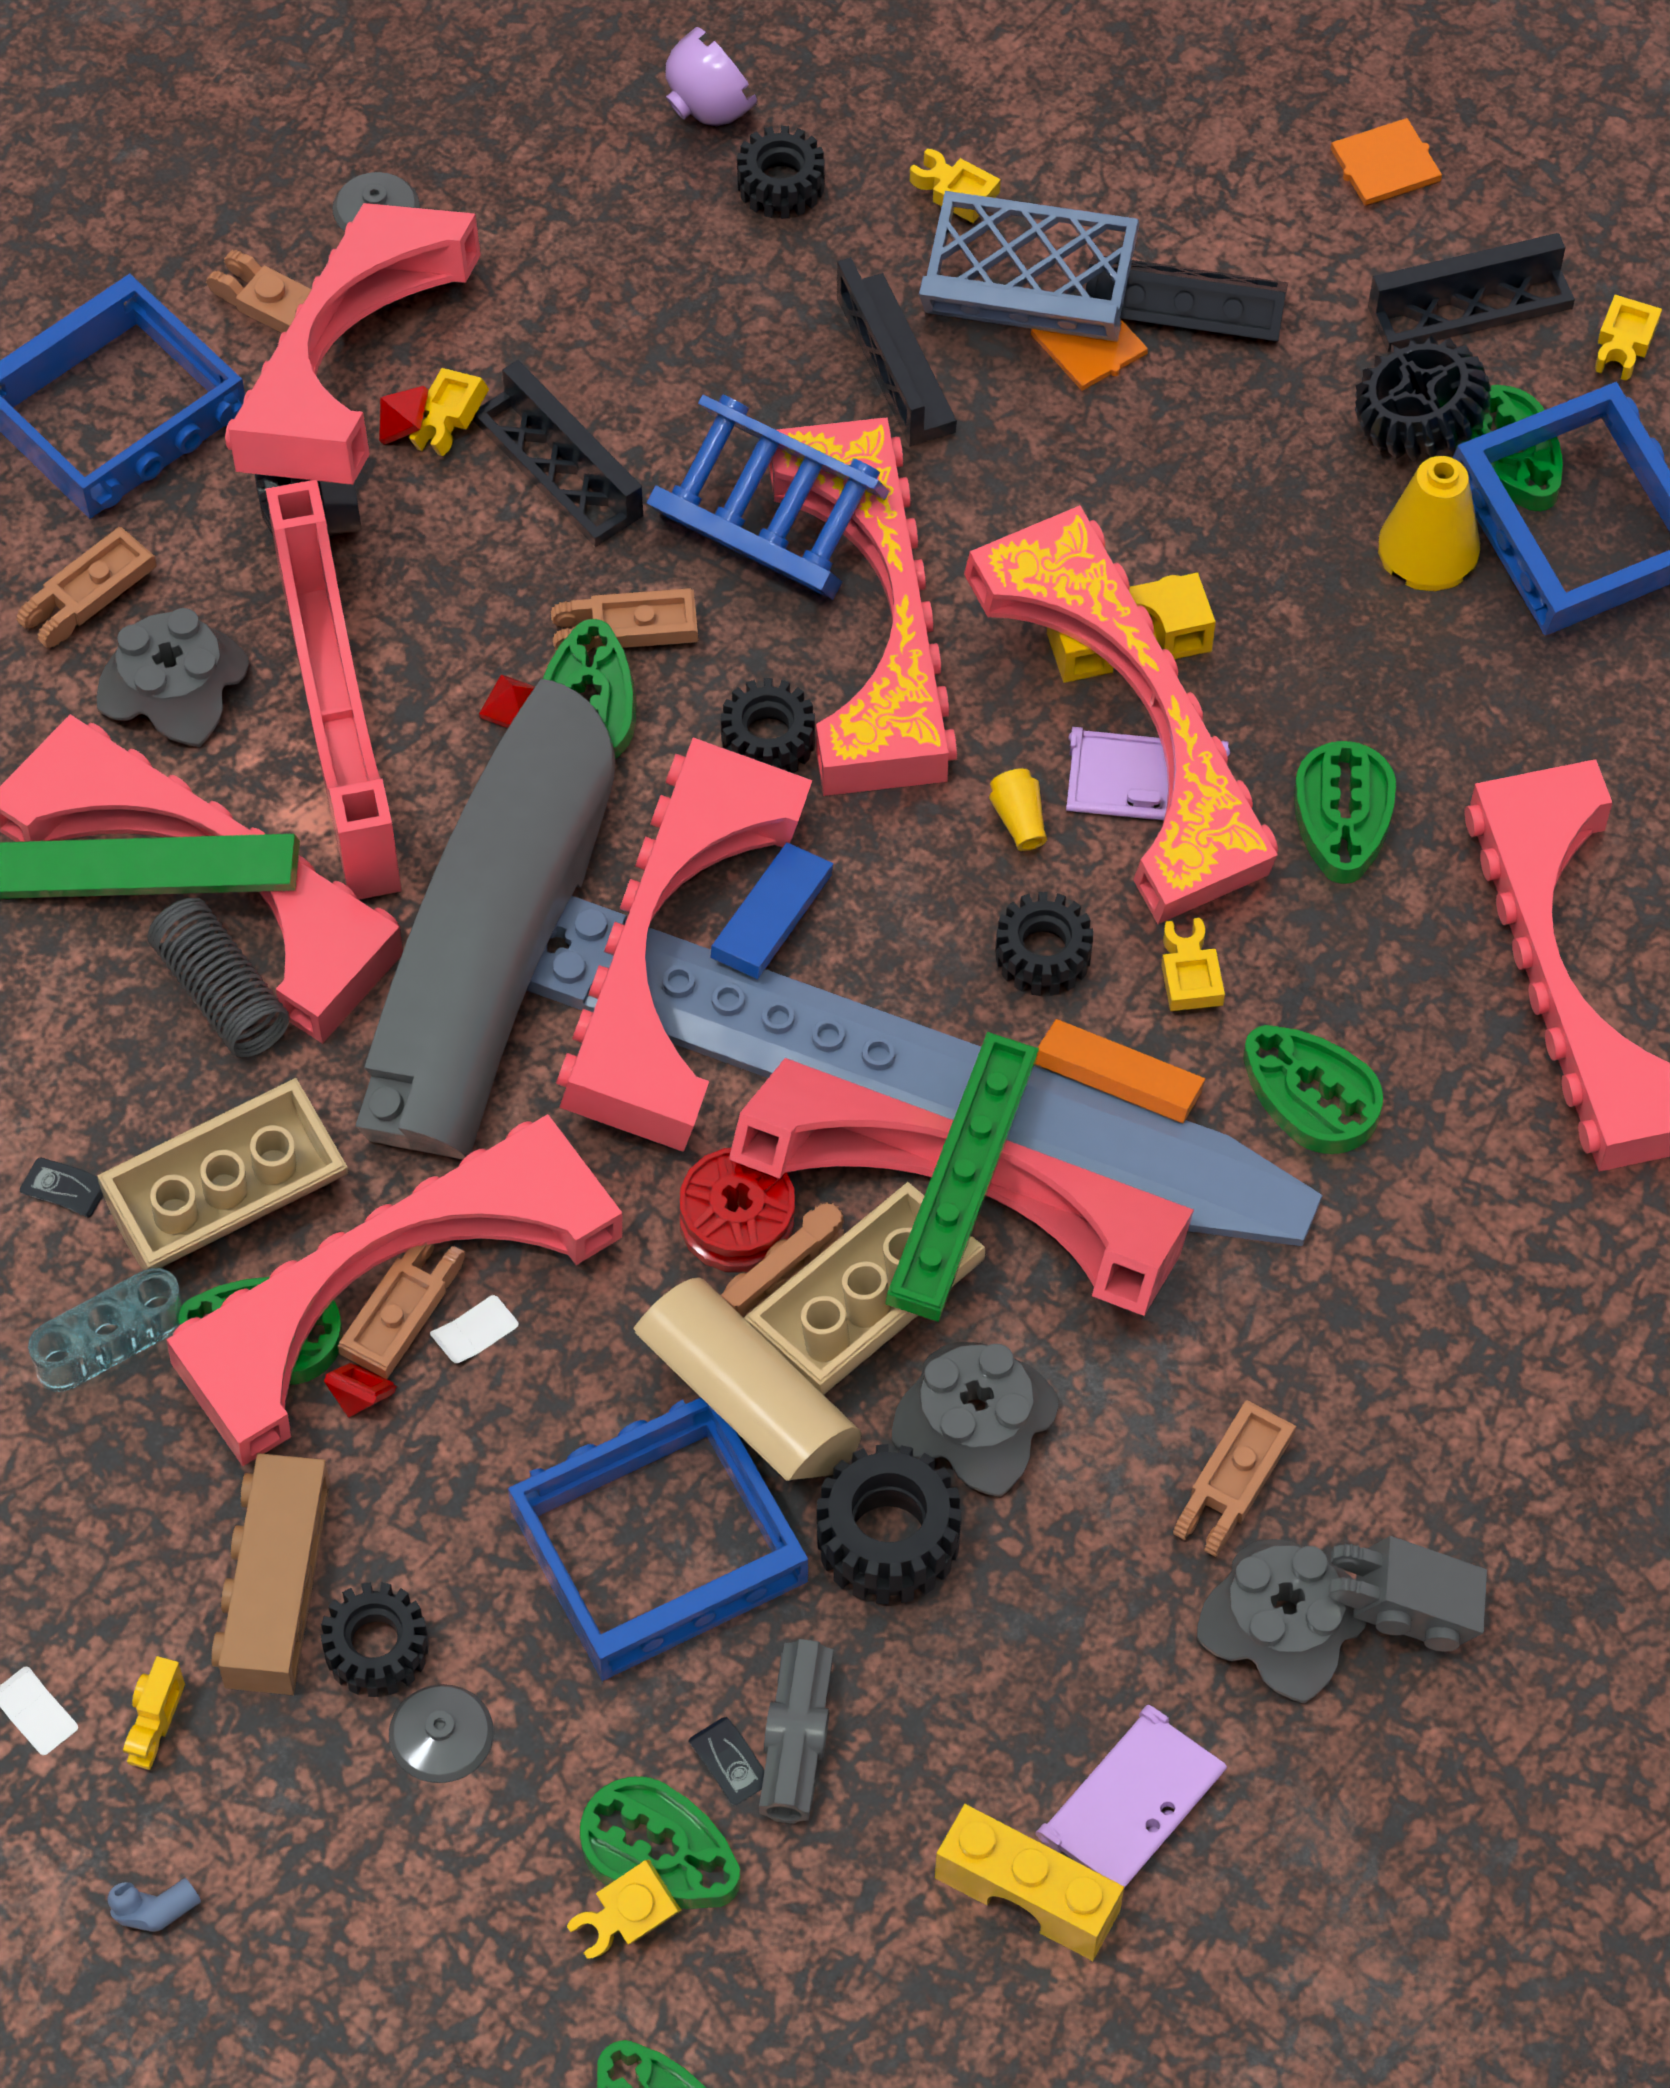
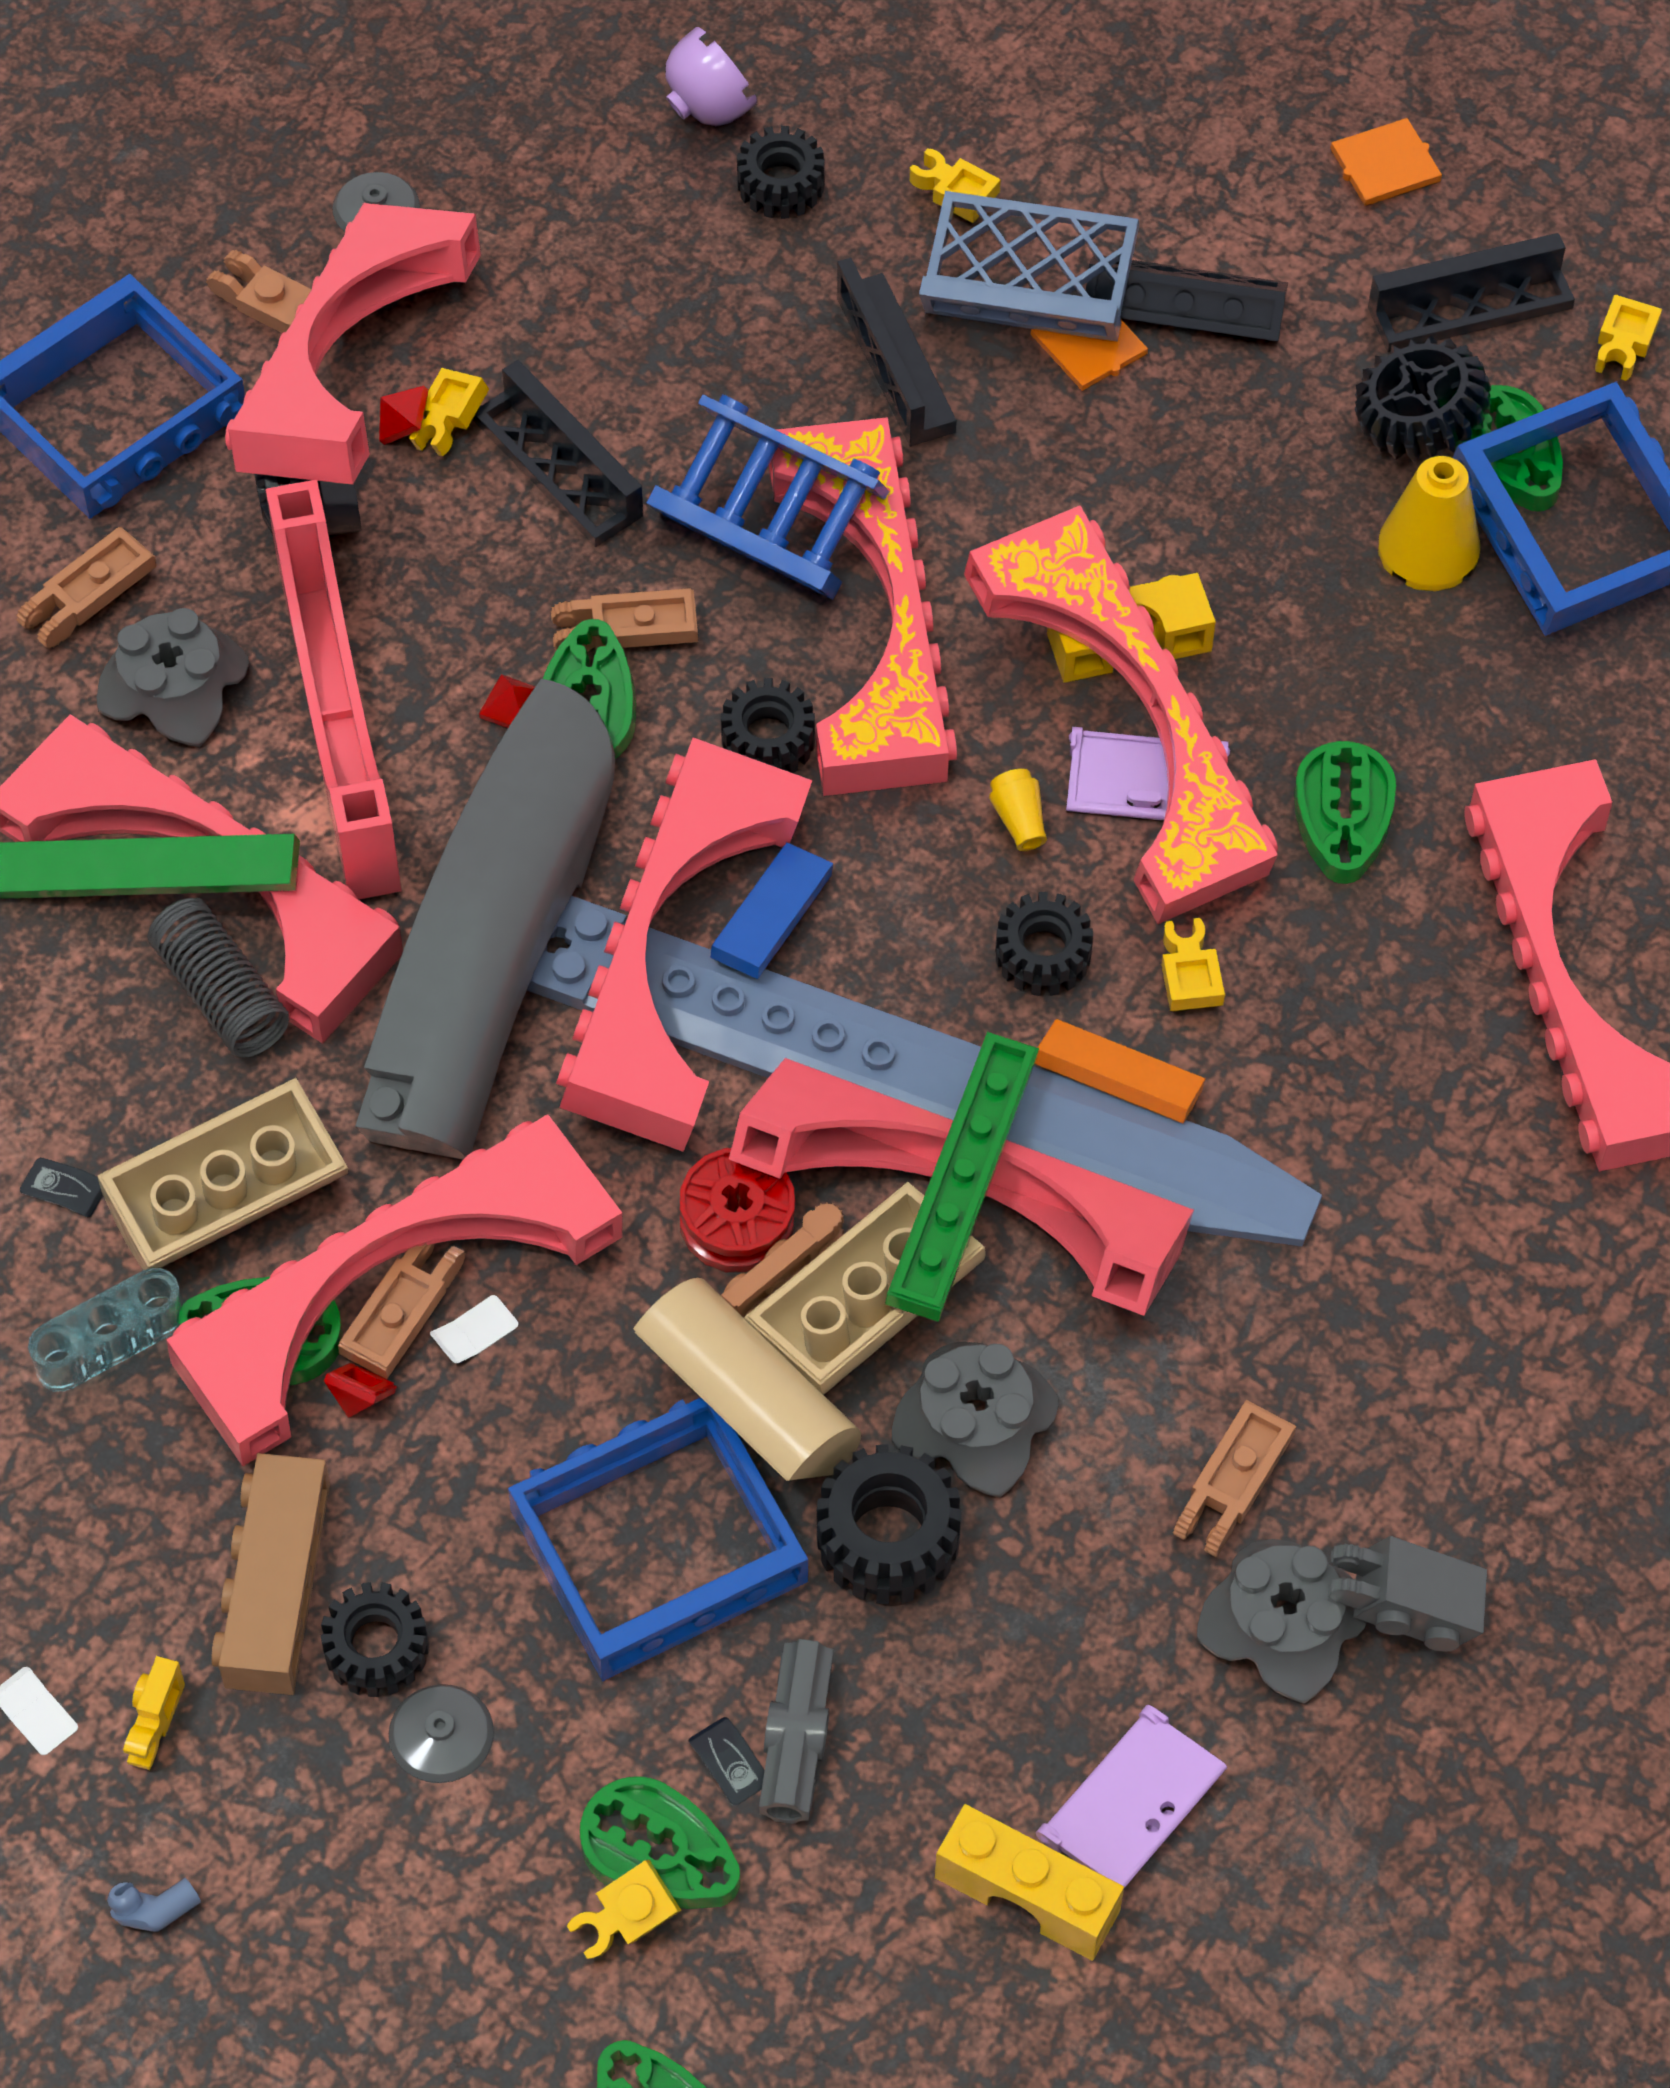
green piece [1243,1025,1383,1154] -> none

